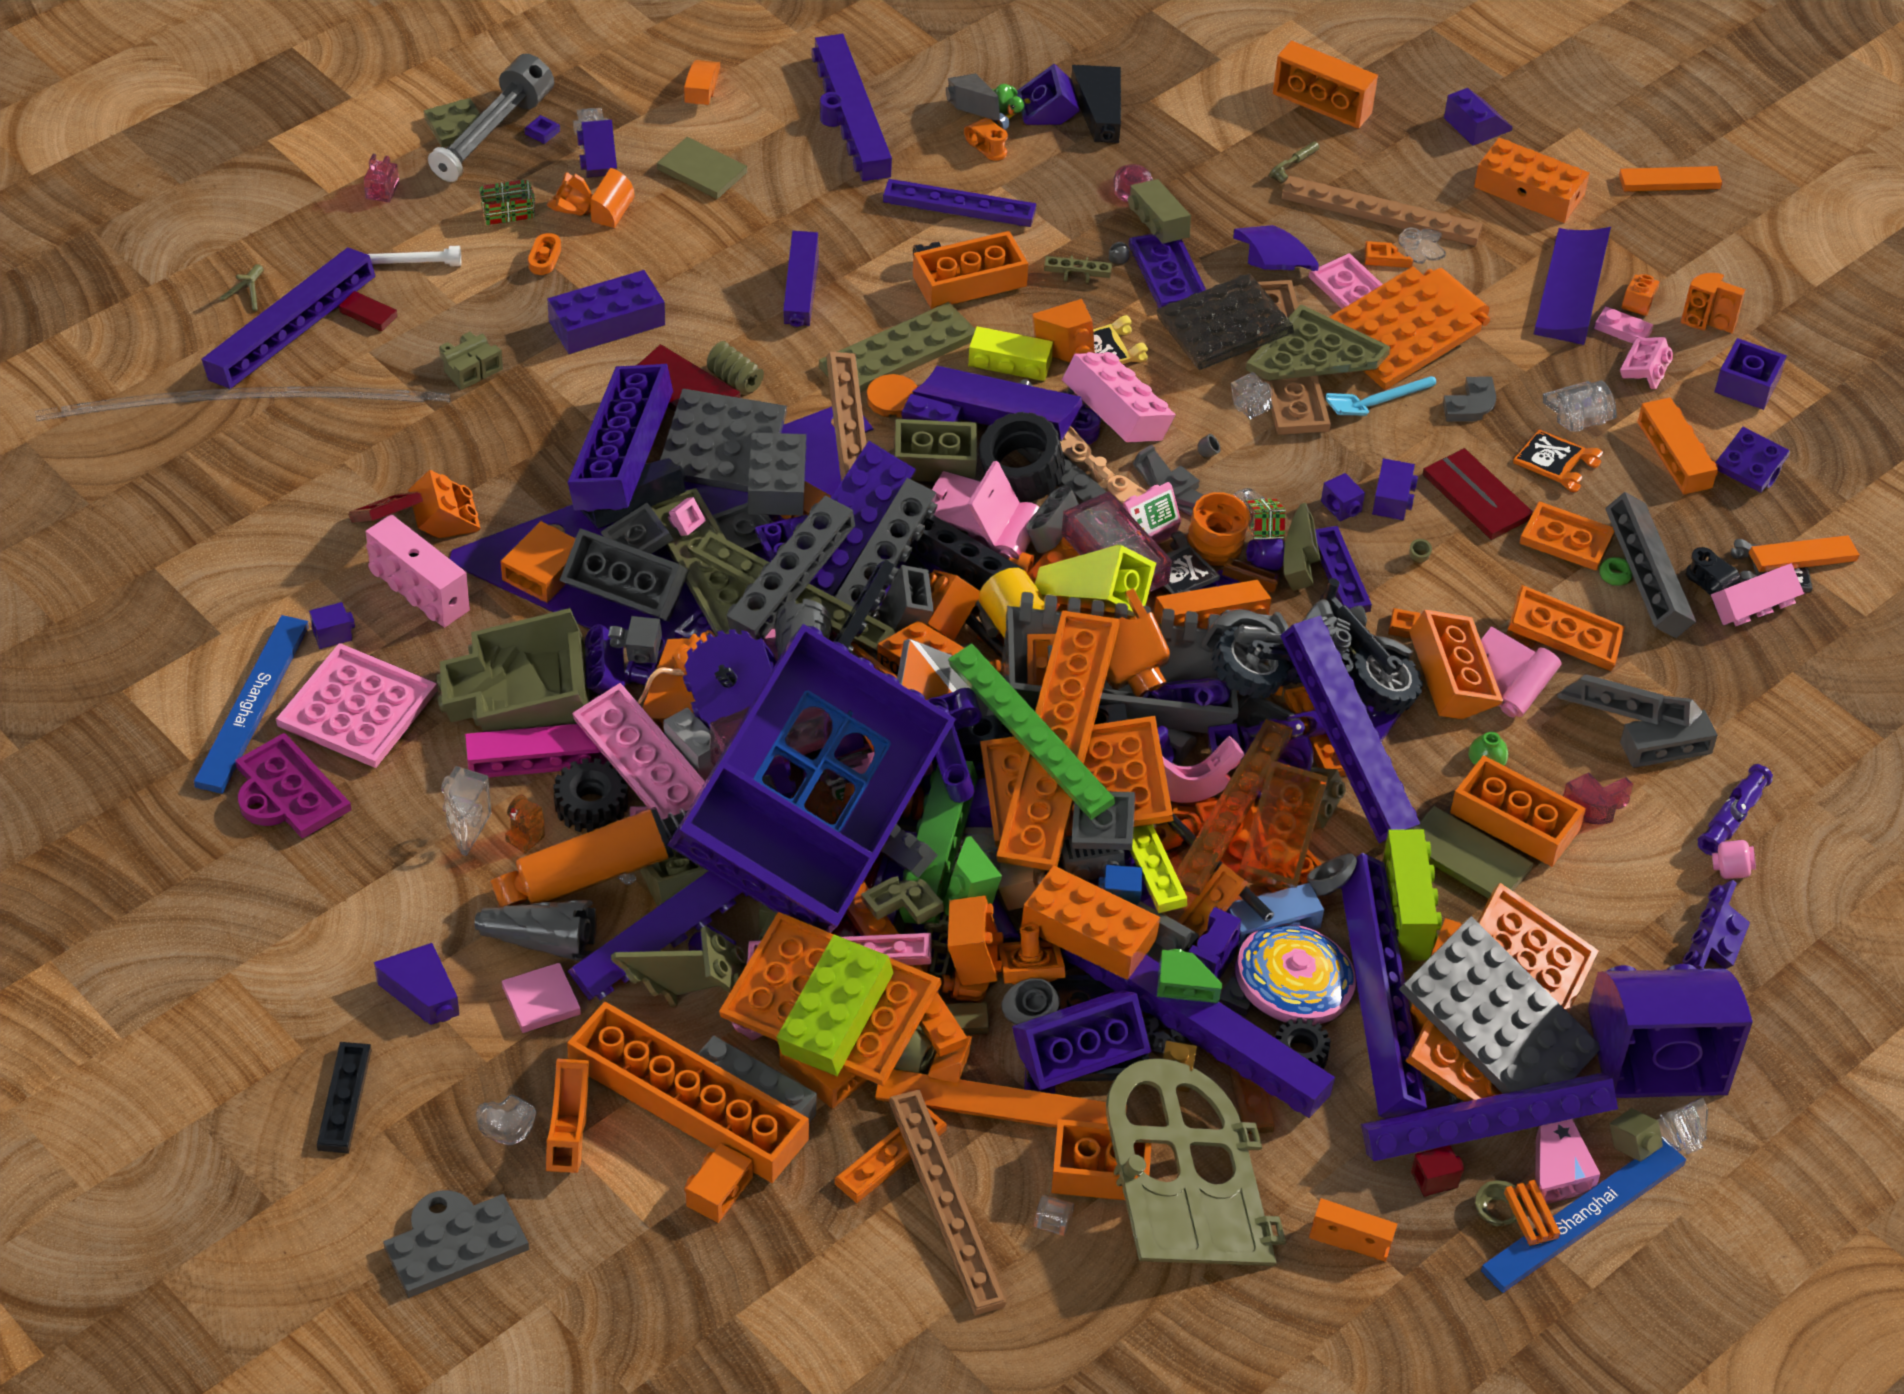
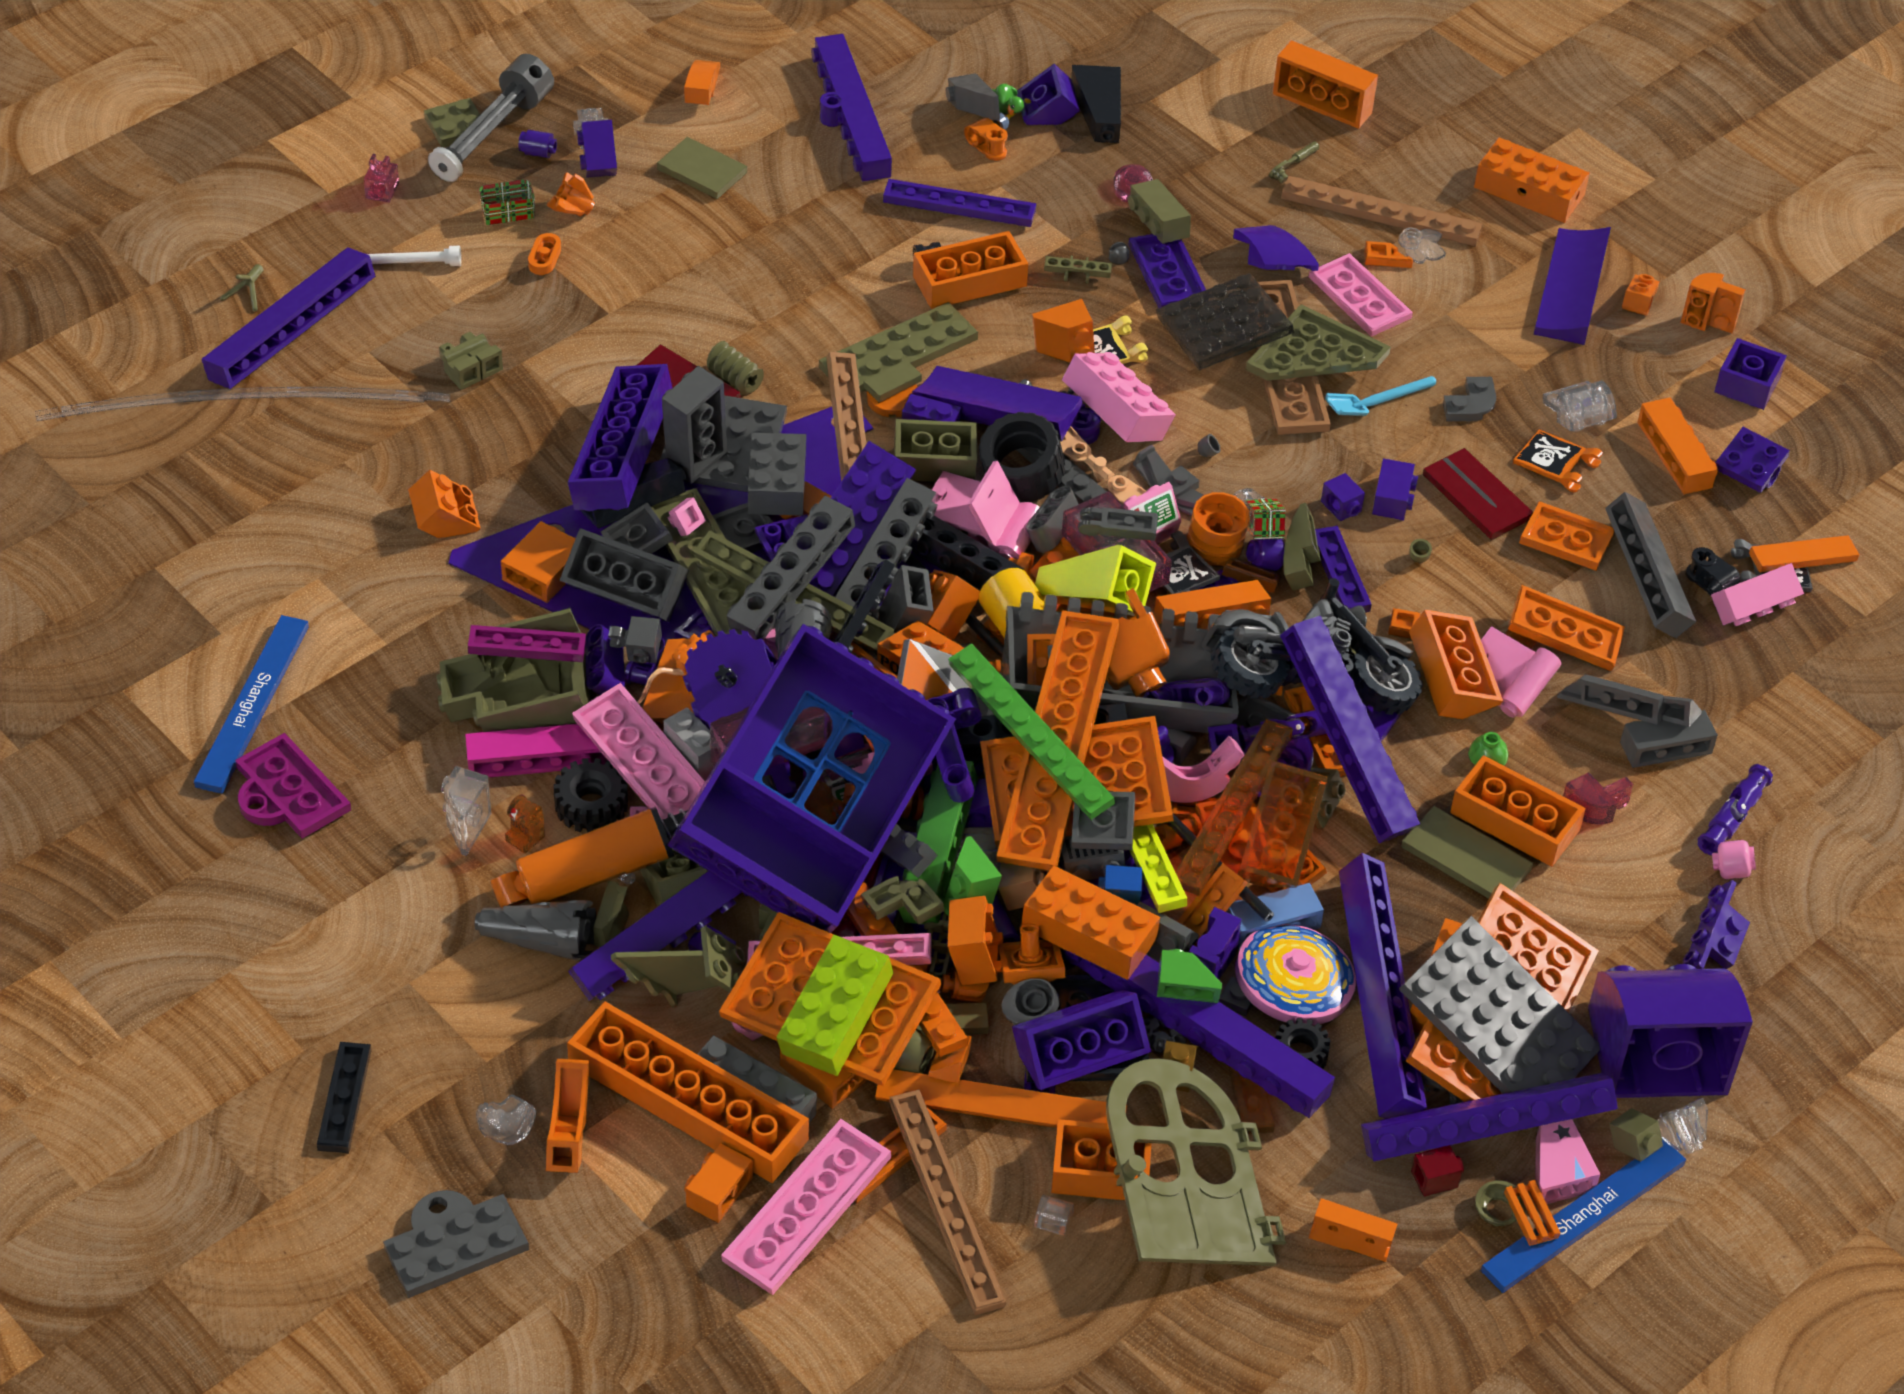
bright pink plate [276,643,438,768] -> none
dark purple brick [309,602,355,649] -> none
dark red tile [339,291,398,331] -> none
dark red tile [348,492,423,523] -> none
bright pink brick [366,514,470,628] -> none
dark purple slope [374,943,459,1025] -> none
bright pink tile [502,963,581,1033] -> none
dark purple tile [525,115,560,144] -> none
dark purple brick [547,270,665,354] -> none
orange brick [590,168,635,228] -> none
dark purple slope [783,230,819,327] -> none
neon yellow brick [968,326,1053,381] -> none
dark grey piece [975,599,998,638] -> none
clear brick [1231,372,1273,419] -> none
dark grey hat [1307,853,1357,896] -> none
orange plate [1329,266,1490,390] -> none
lime brick [1382,829,1442,961] -> none
dark purple slope [1444,88,1513,146] -> none
bright pink plate [1594,306,1653,344] -> none
bright green piece [1599,557,1633,586] -> none
orange tile [1619,166,1722,192] -> none
bright pink bracket [1620,337,1673,389] -> none
none -> magenta plate [468,625,586,662]
none -> dark purple brick [518,130,557,158]
none -> olive slope [593,881,629,947]
none -> dark grey brick [662,366,727,484]
none -> bright pink plate [721,1119,891,1295]
none -> olive tile [863,360,922,402]
none -> dark grey hinge [1078,507,1158,541]

